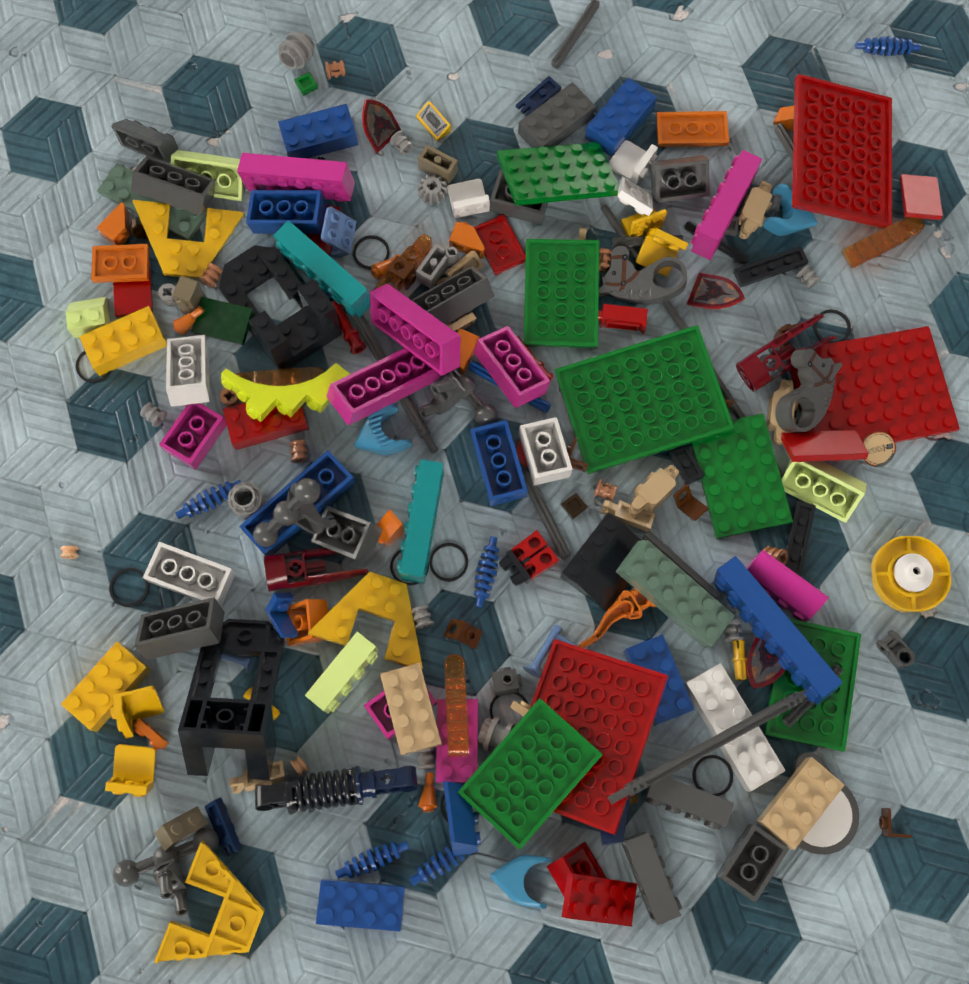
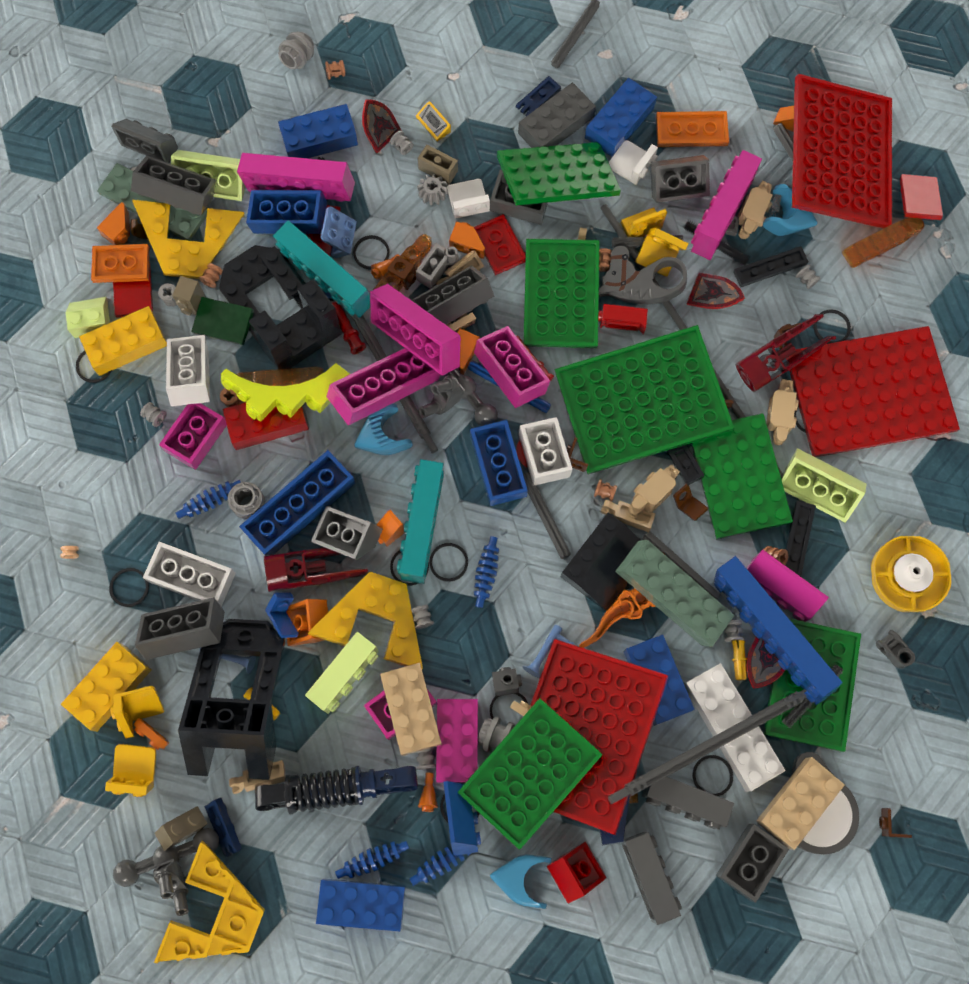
orange cone [173,306,204,335] -> none
dark grey connector [253,478,336,547] -> none
nougat bush [290,440,309,463] -> none
light nougat bush [290,755,309,776] -> none
green tile [294,72,318,96] -> none
reddish brown bracket [444,619,483,649] -> none
clear orange piece [444,654,469,757] -> none
red hips [499,530,559,587] -> none
dark brown tile [561,493,588,520] -> none
red piece [561,873,637,927] -> none
white plate [618,176,653,216] -> none
dark grey animal [775,349,842,432] -> none
red piece [781,430,869,462] -> none
blue piece [855,36,921,56] -> none
tan sticker [863,431,896,467] -> none

